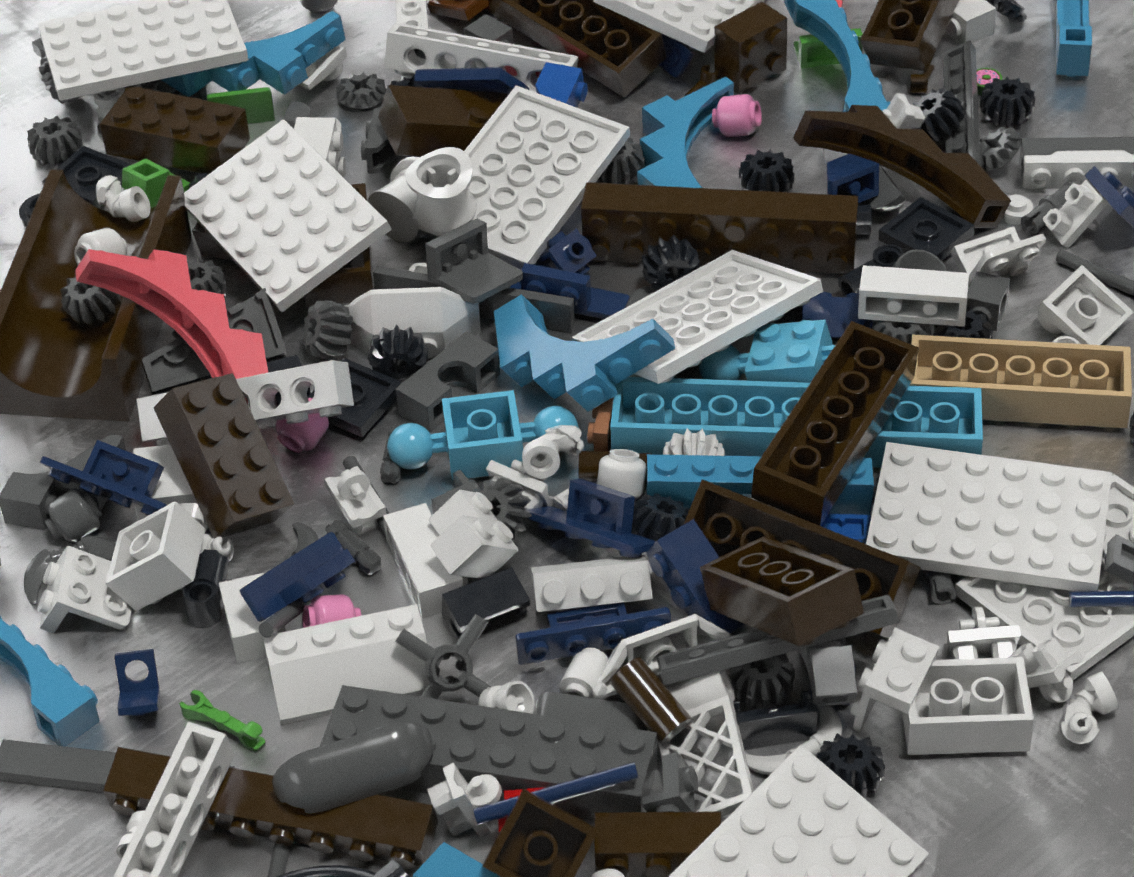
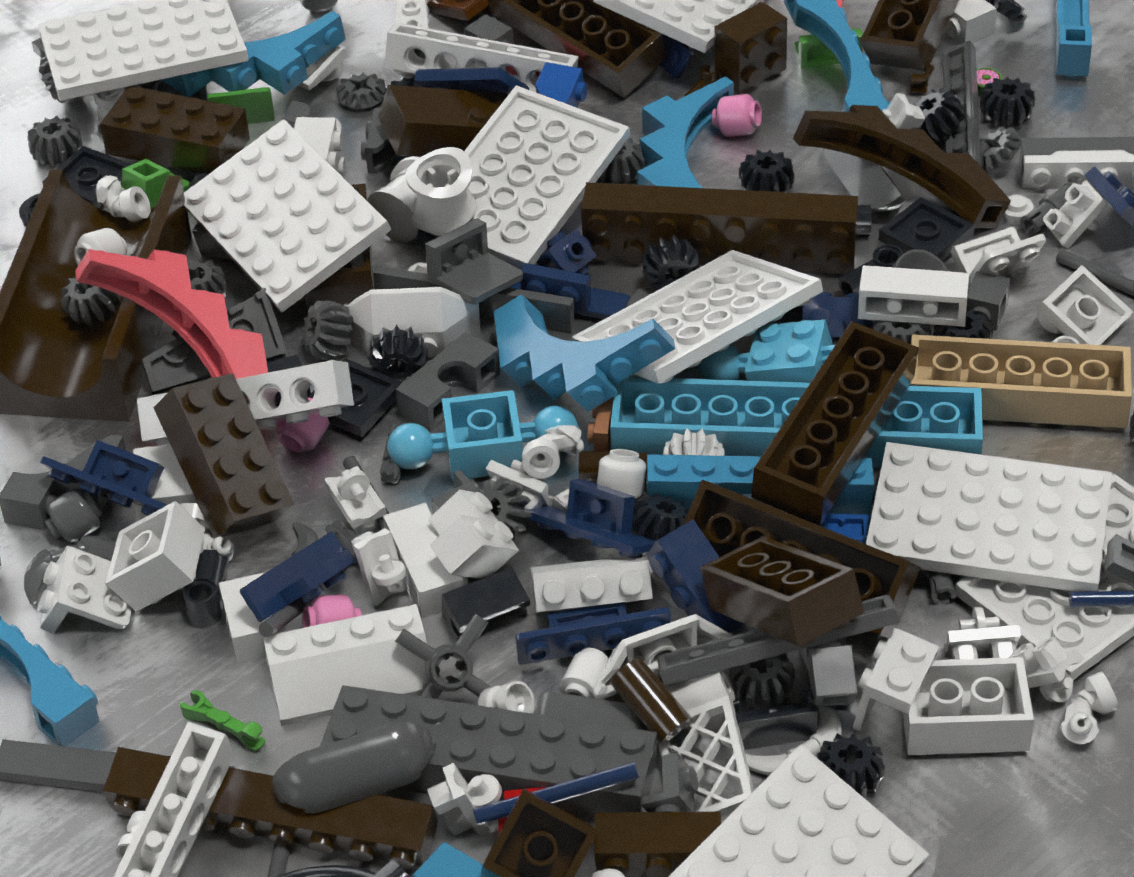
dark blue bracket [114,649,160,716] -> none
dark blue slope [826,154,879,203] -> none
none -> white hips [351,528,408,606]

